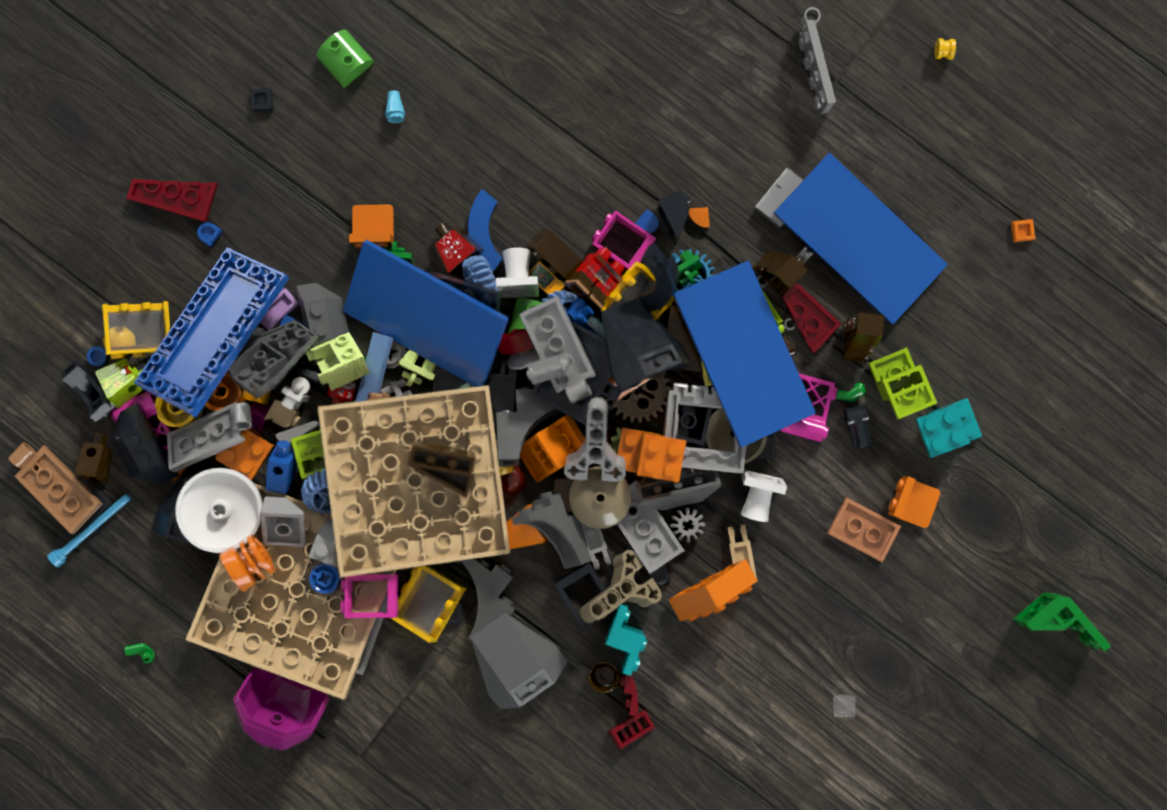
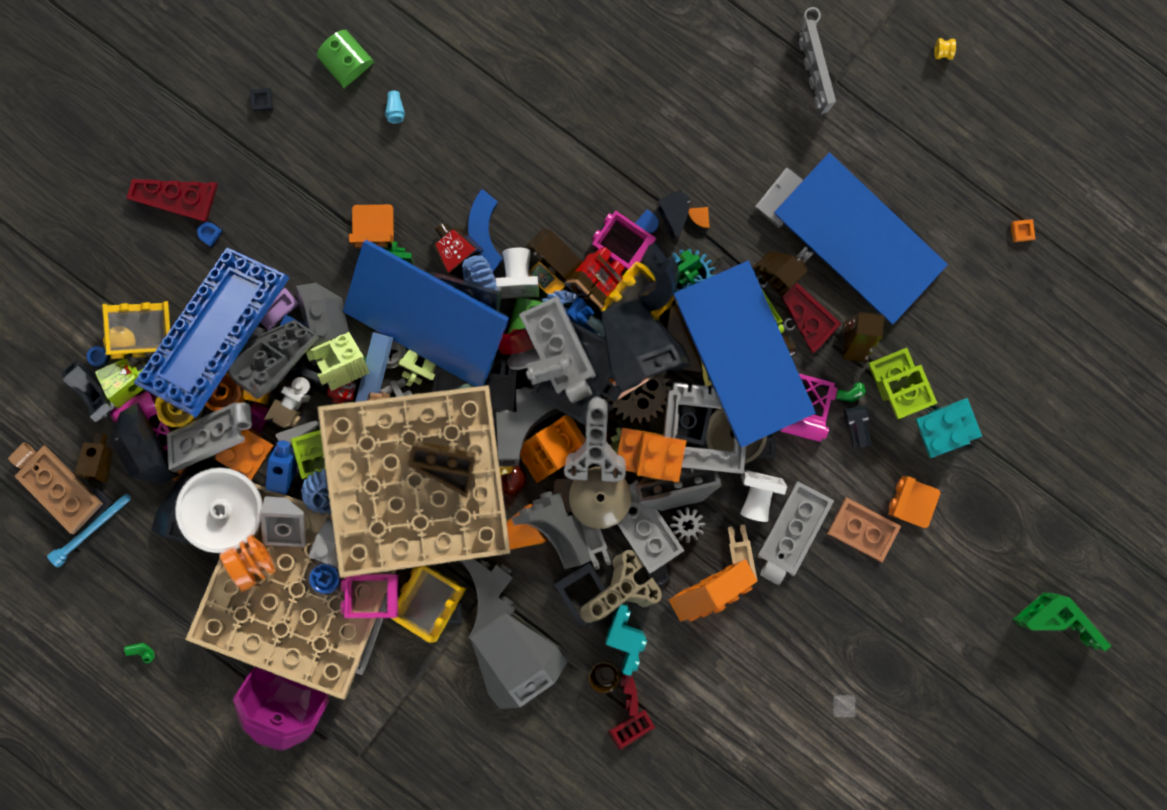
none -> light grey hinge [757,481,834,585]

